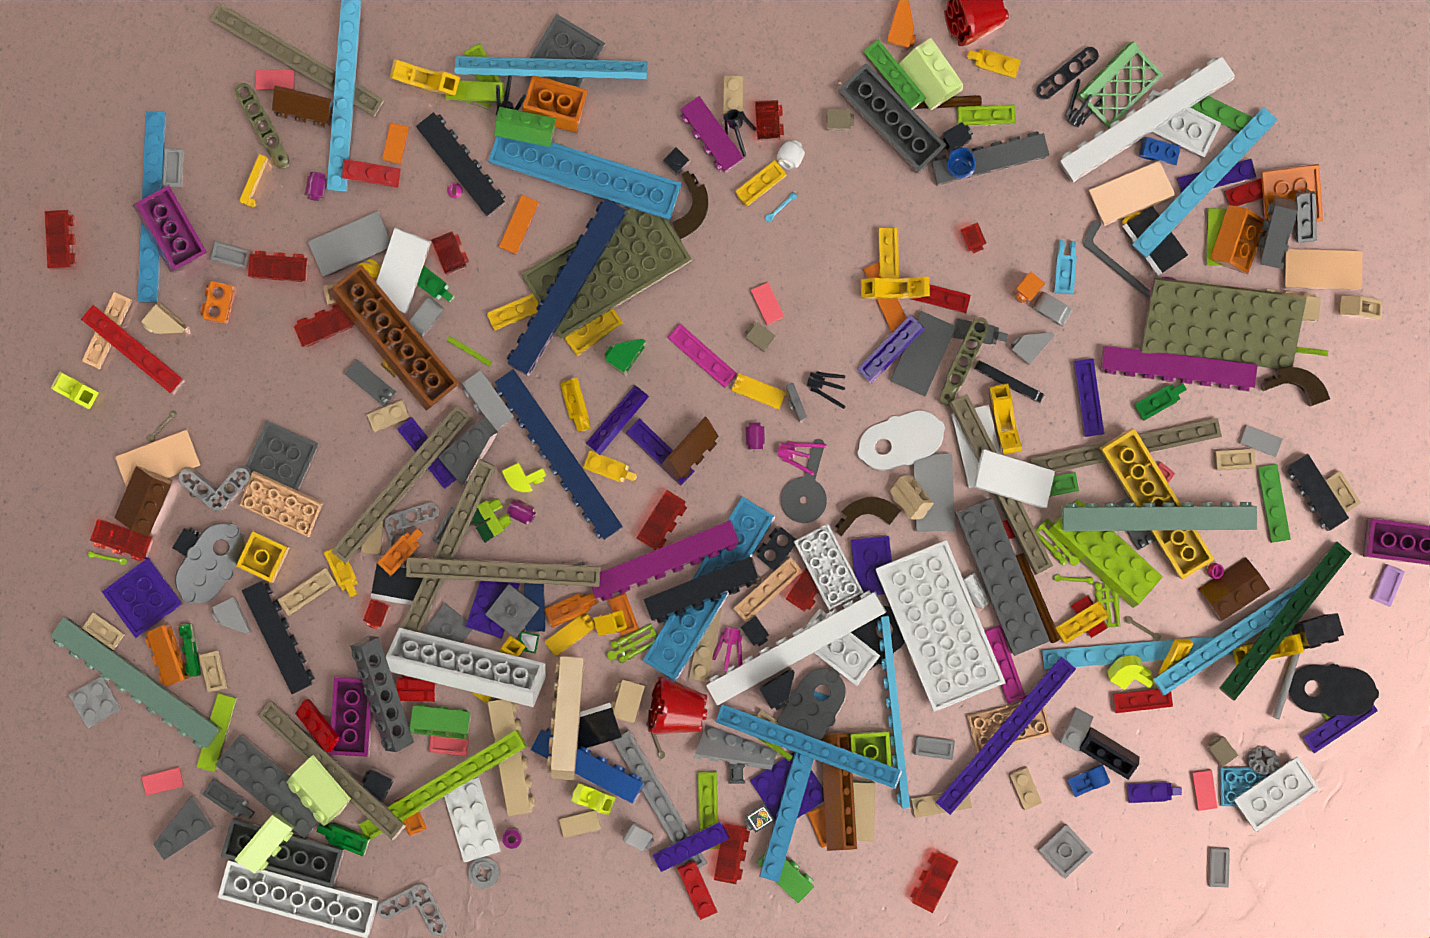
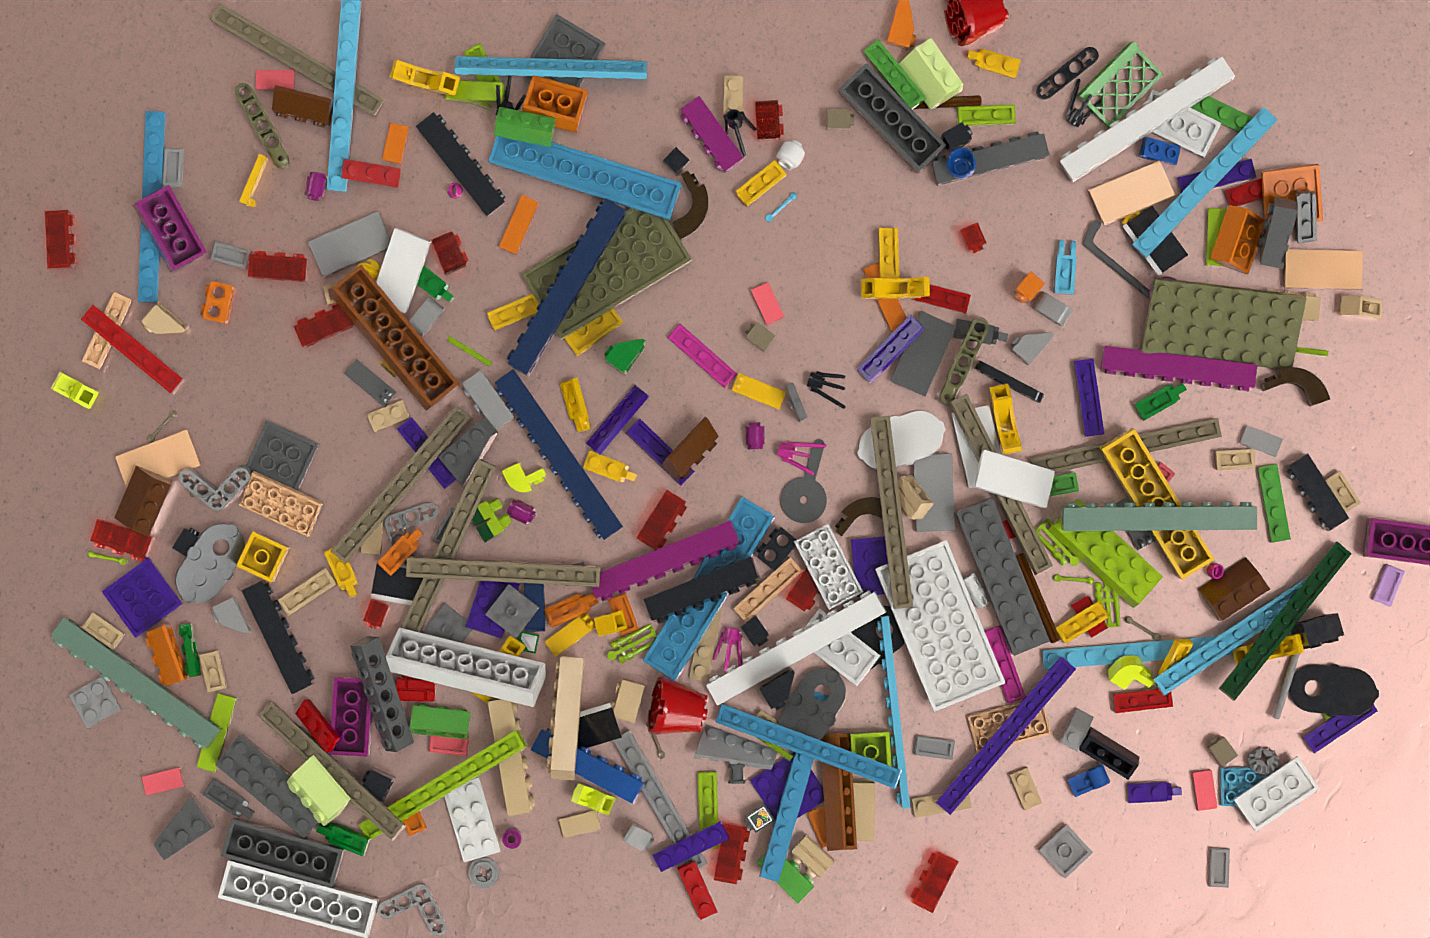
yellowish green slope [235,812,294,873] -> none
none -> tan brick [791,834,835,878]
none -> dark tan plate [870,416,913,609]

